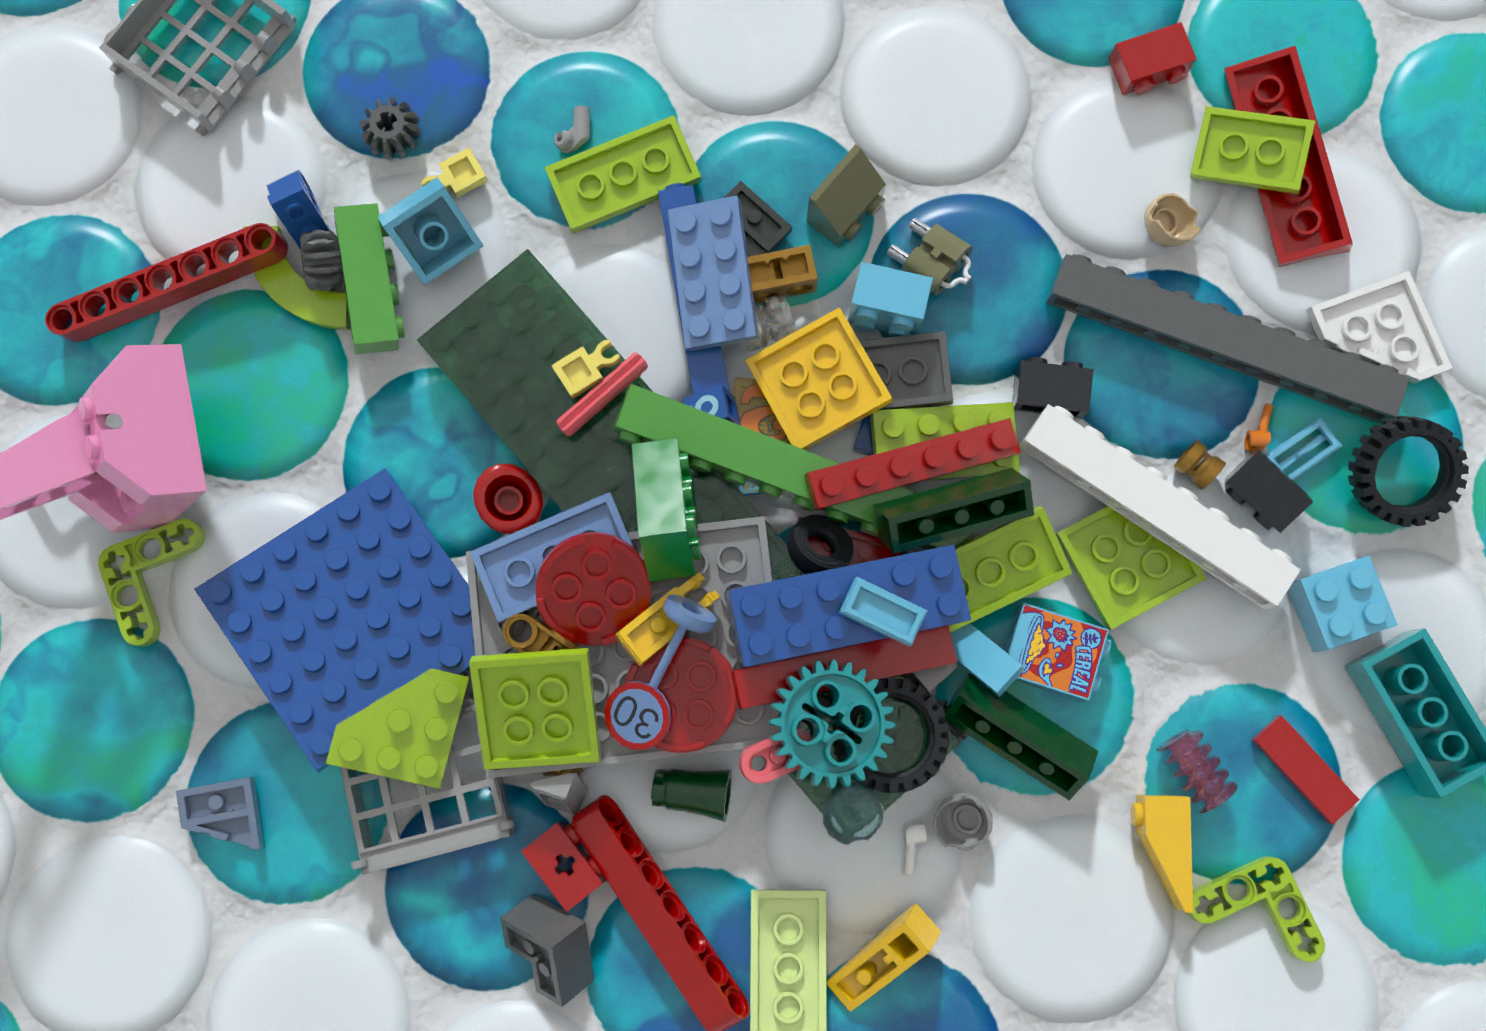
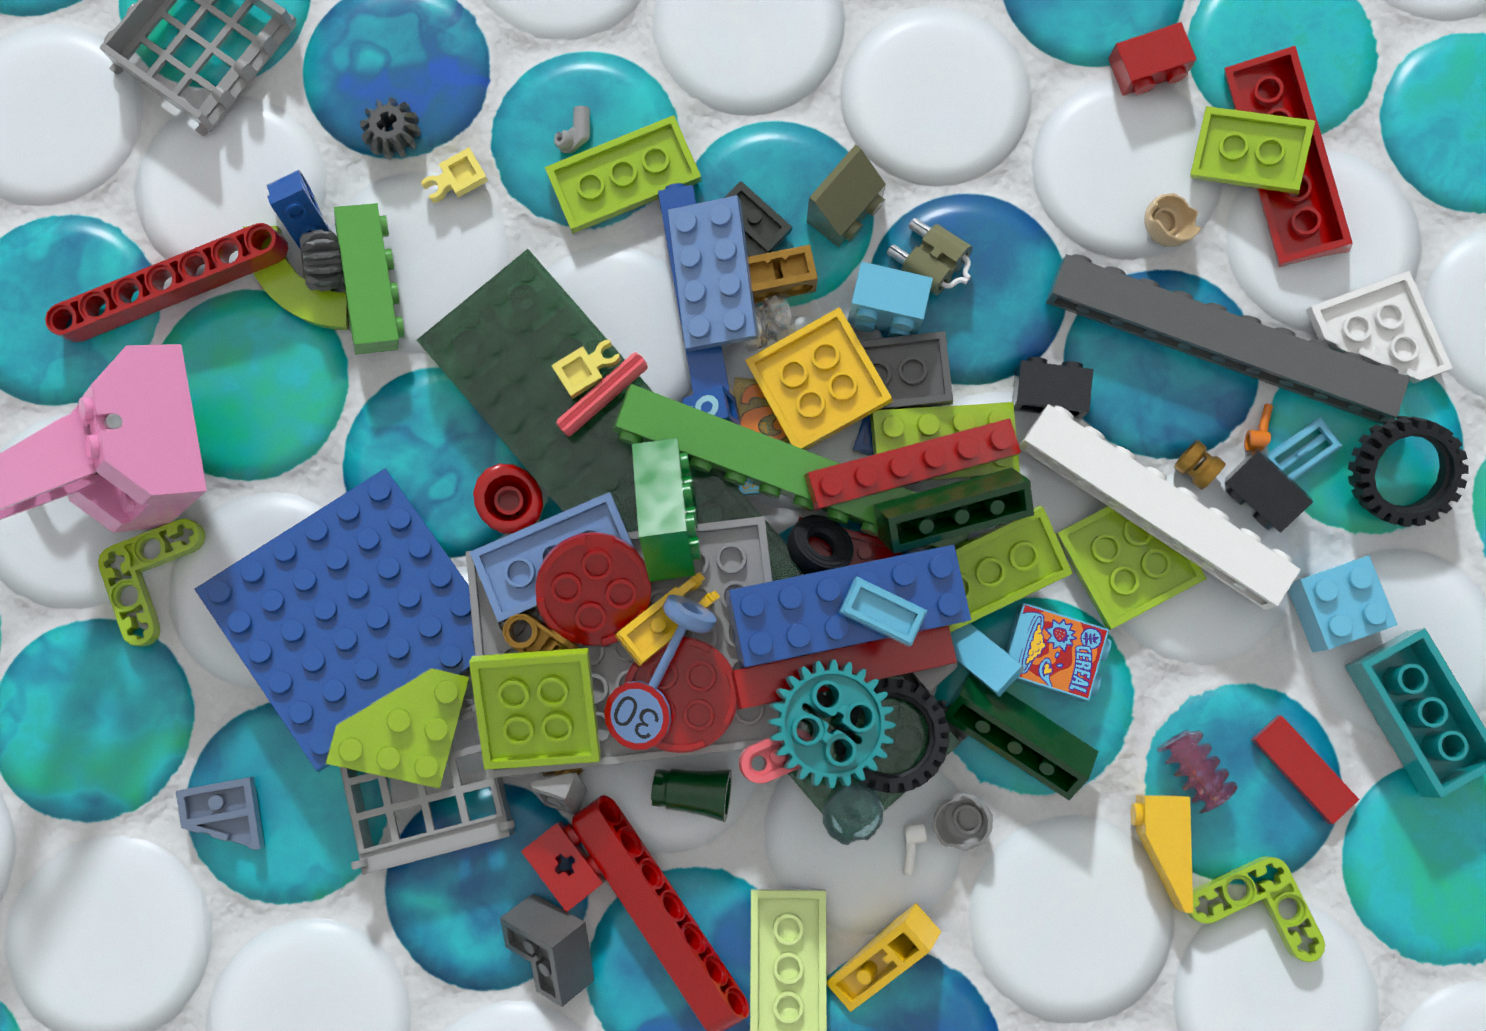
medium azure brick [378,177,484,285] -> none

